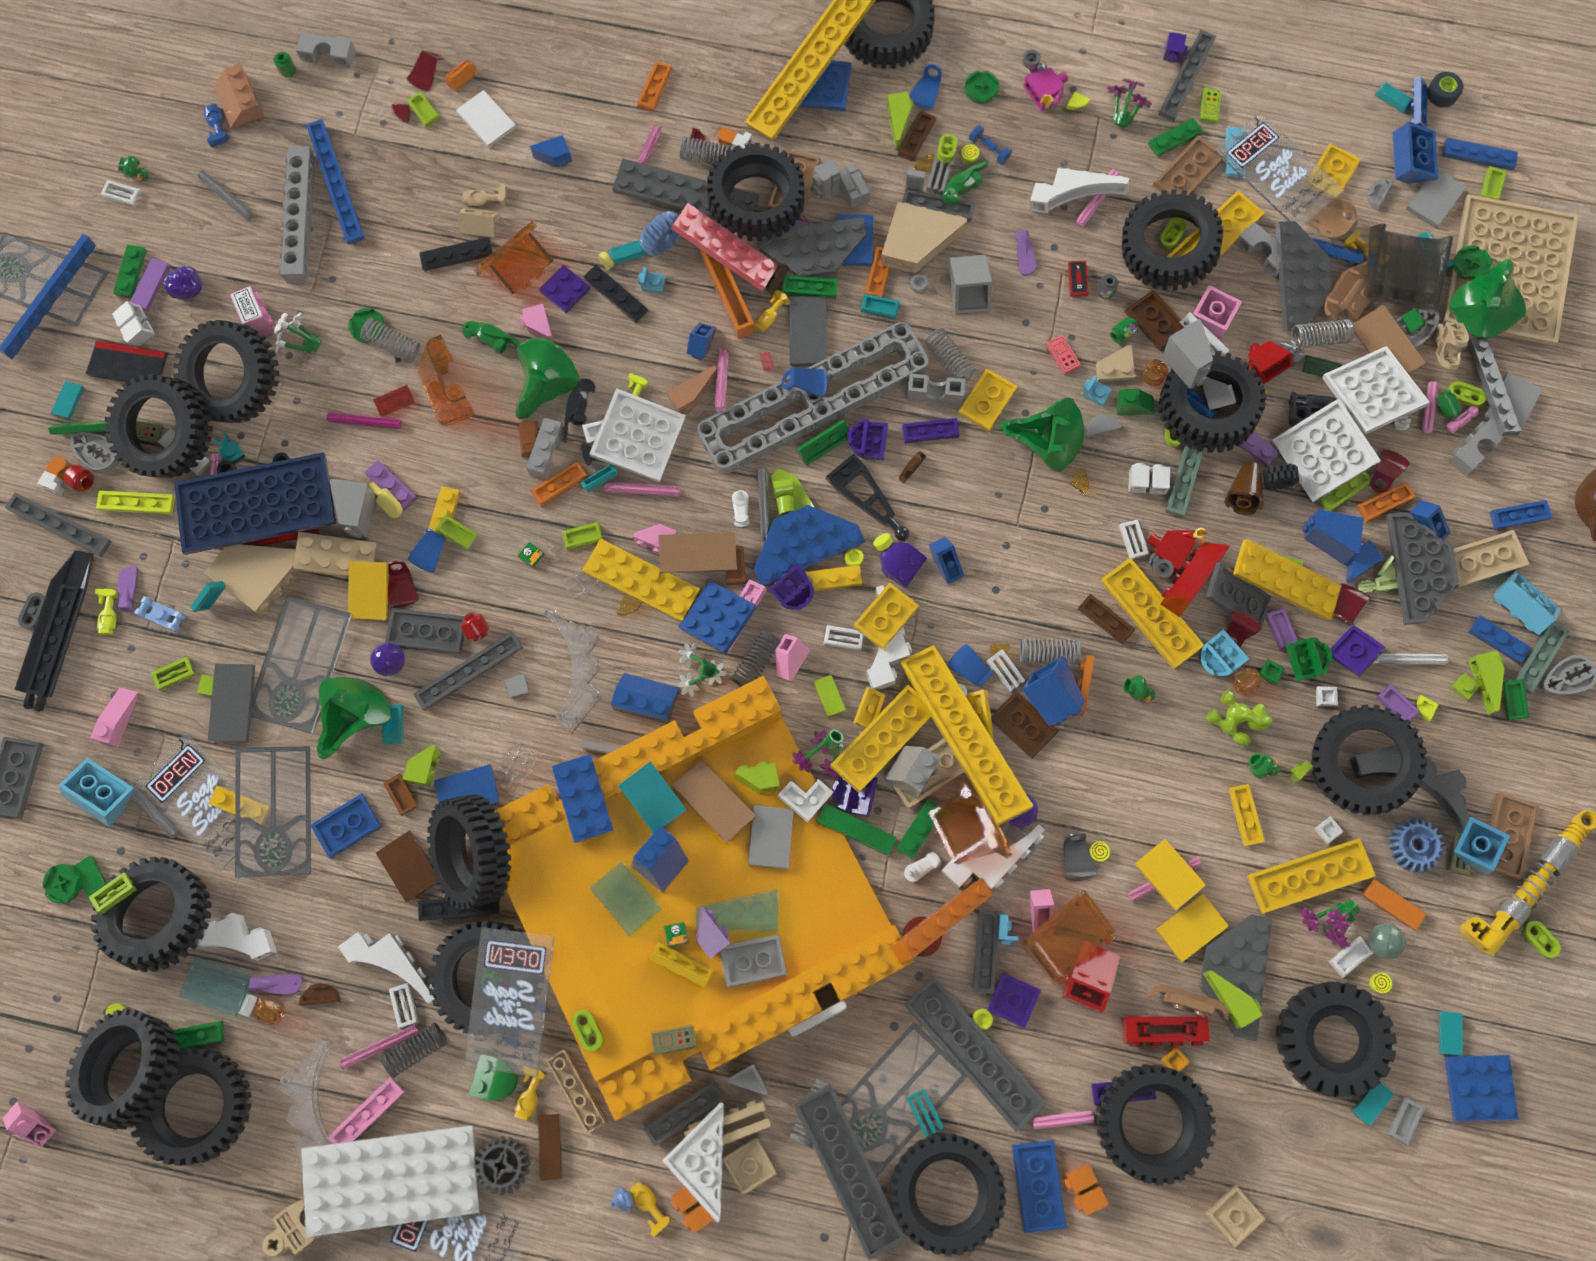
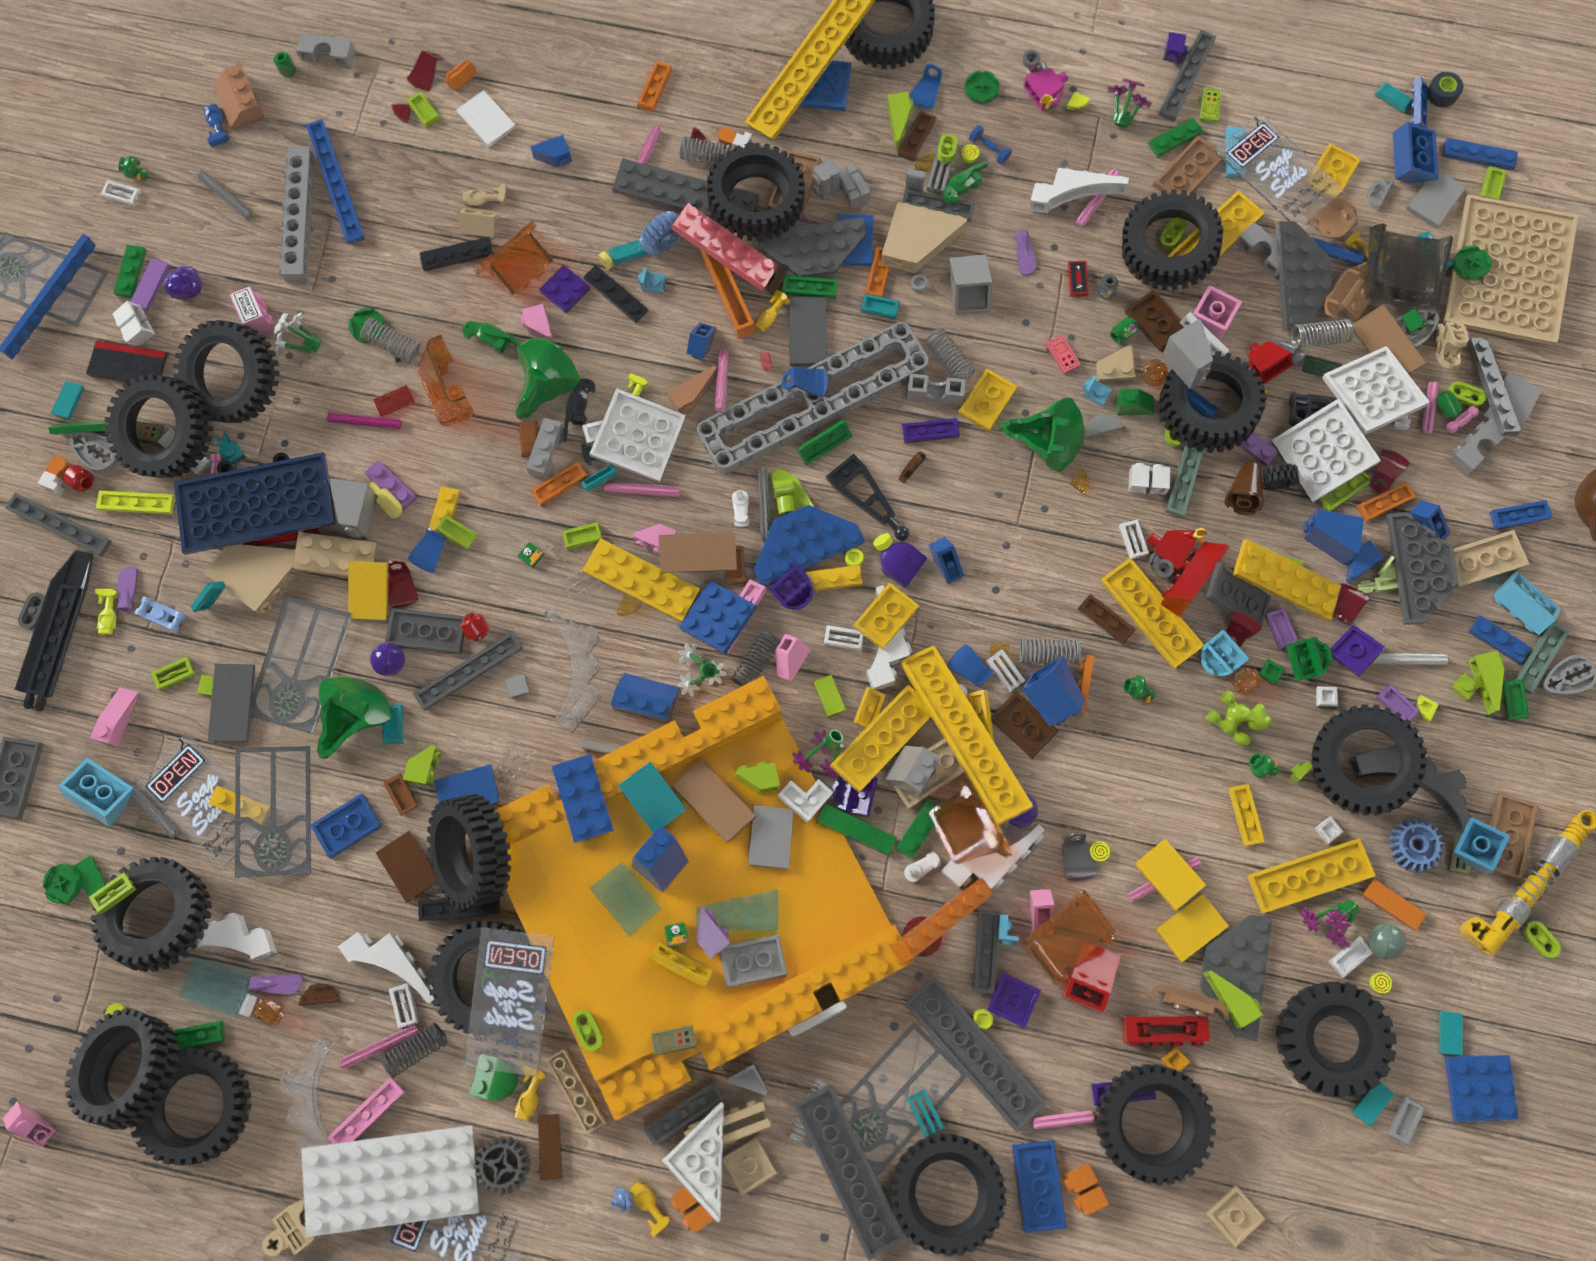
dark purple slope [848,419,888,460] -> none
light grey slope [1203,377,1236,410] -> none
green animal [1449,259,1526,338] -> none

